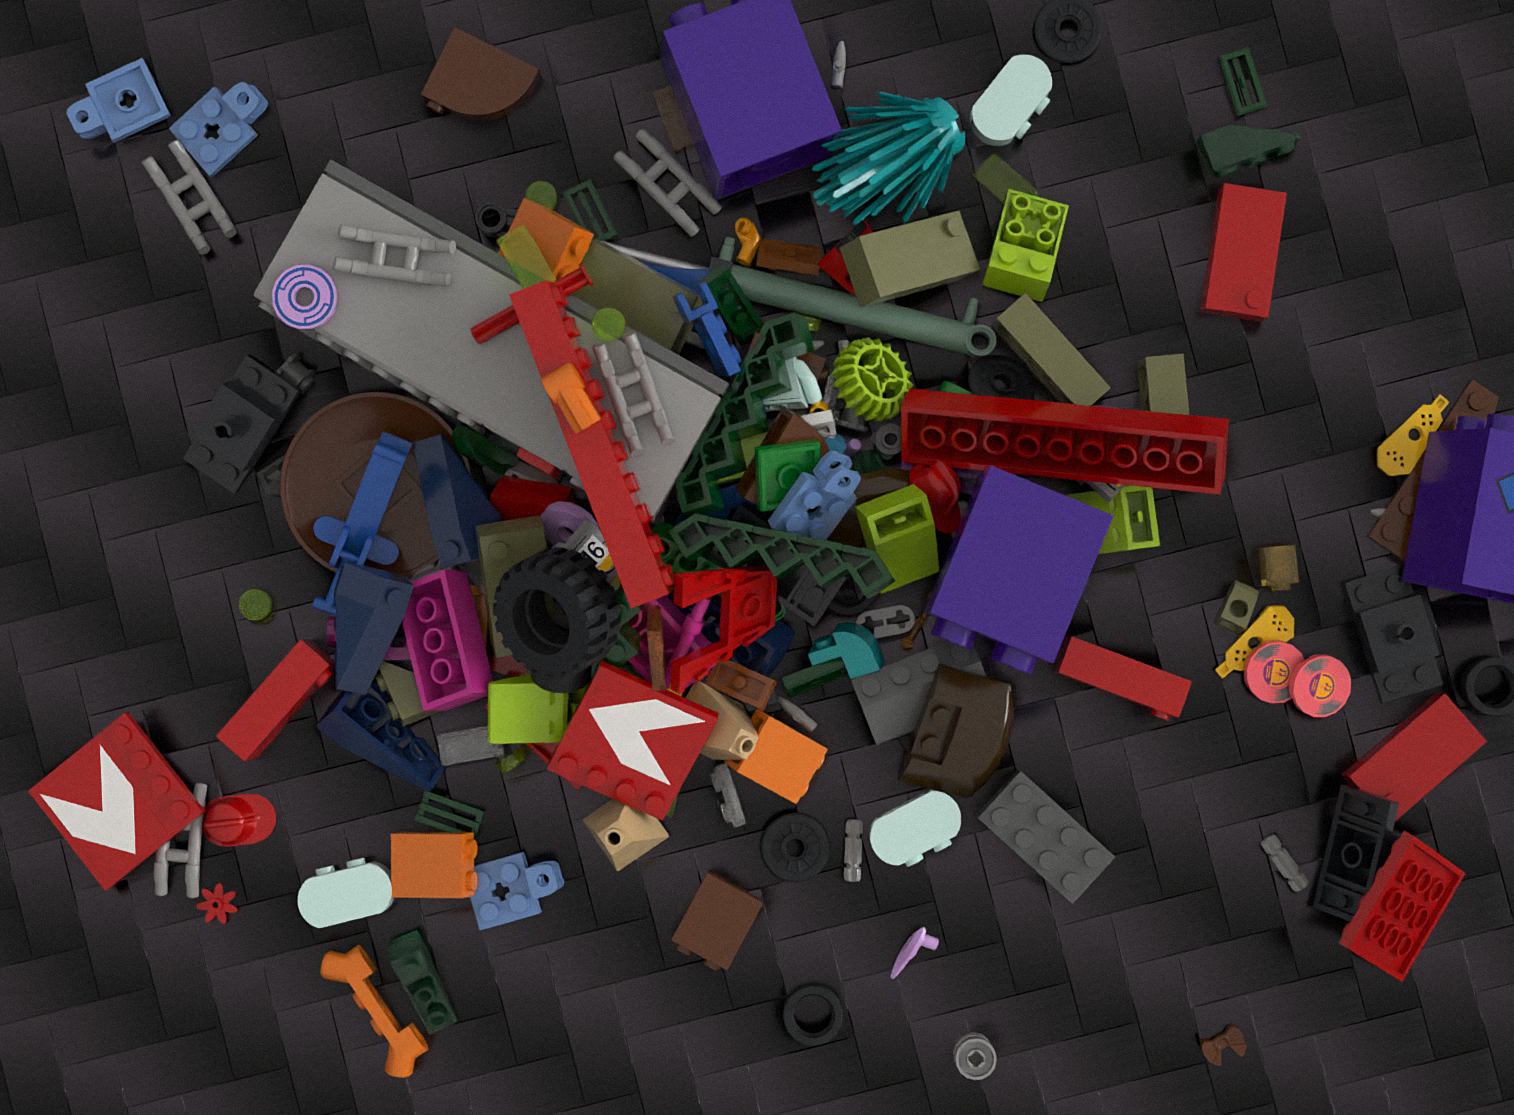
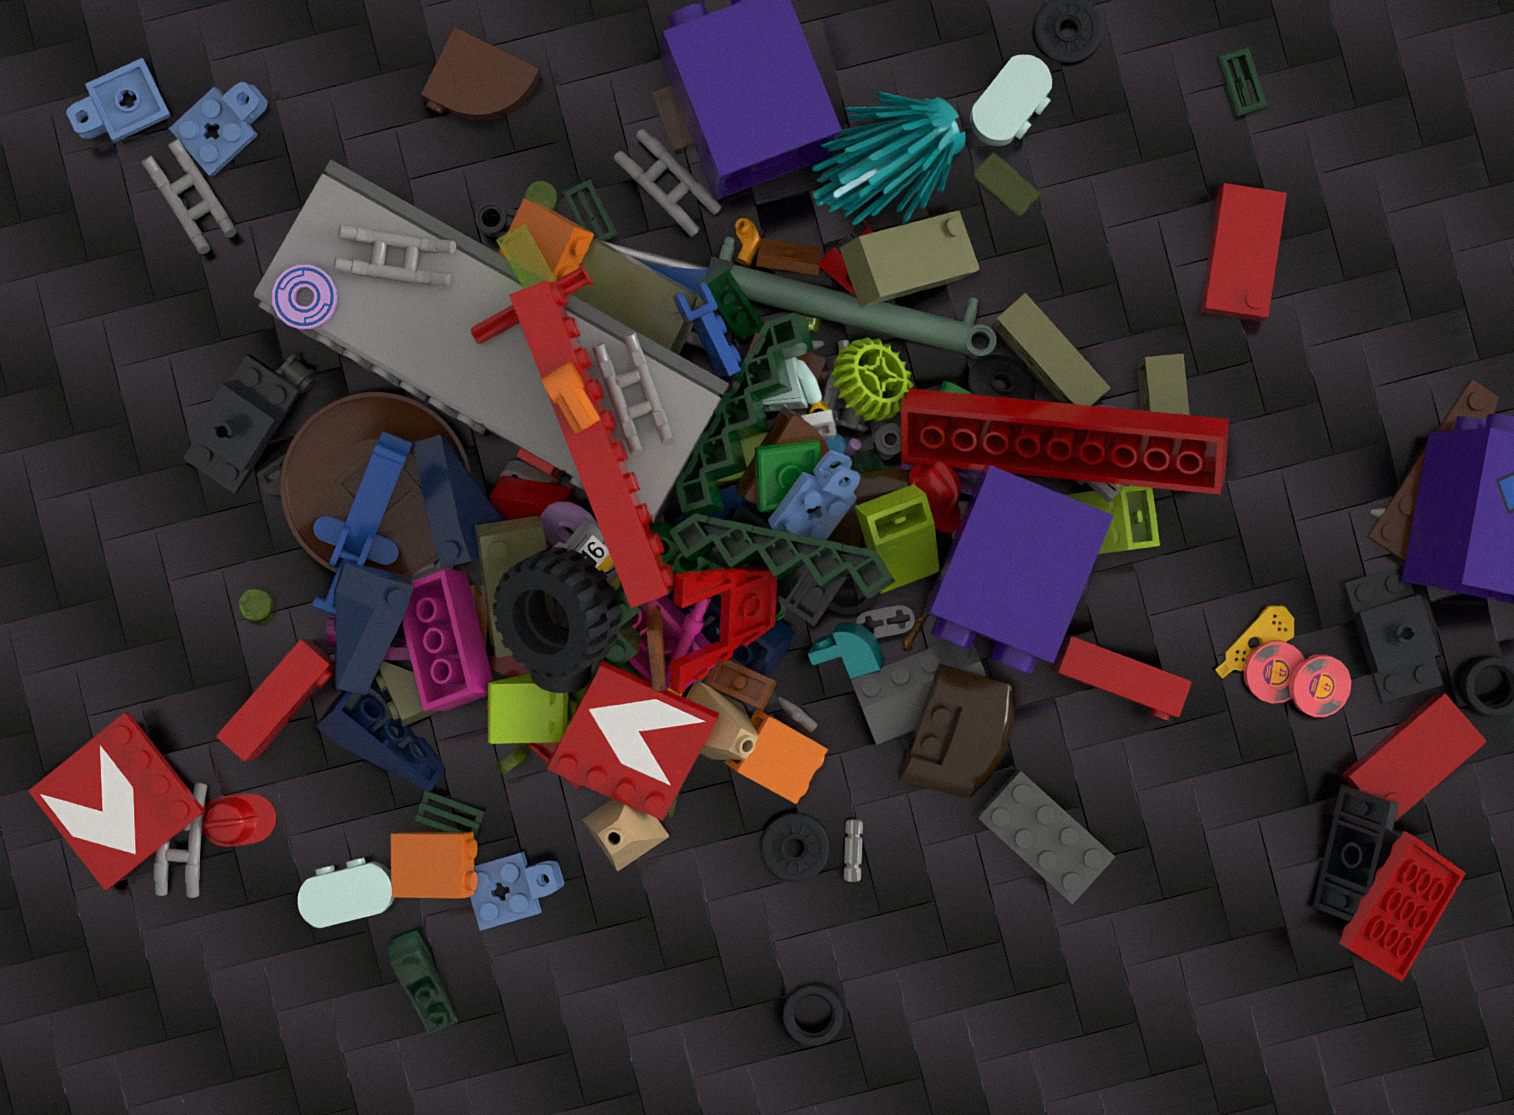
red plant [196,883,238,924] -> none
orange plate [320,945,428,1078] -> none
clear plate [436,726,505,766] -> none
dark green slope [452,423,519,477] -> none
clear neon green tile [592,308,626,342] -> none
reddish brown brick [671,870,763,971] -> none
clear plate [711,763,746,828] -> none
dark green tile [782,657,848,698] -> none
light grey helmet [831,41,846,89] -> none
light aqua brick [869,789,961,867] -> none
lavender bar [890,927,939,979] -> none
light grey wheel [952,1032,997,1080] -> none
lime slope [982,189,1069,302] -> none
clear green slope [1196,125,1303,178] -> none
reddish brown piece [1200,1024,1247,1066] -> none
olive leg [1213,580,1259,635] -> none
clear yellow brick [1258,545,1299,592] -> none
light grey axle [1261,834,1309,892] -> none
yellow piece [1377,394,1449,476] -> none

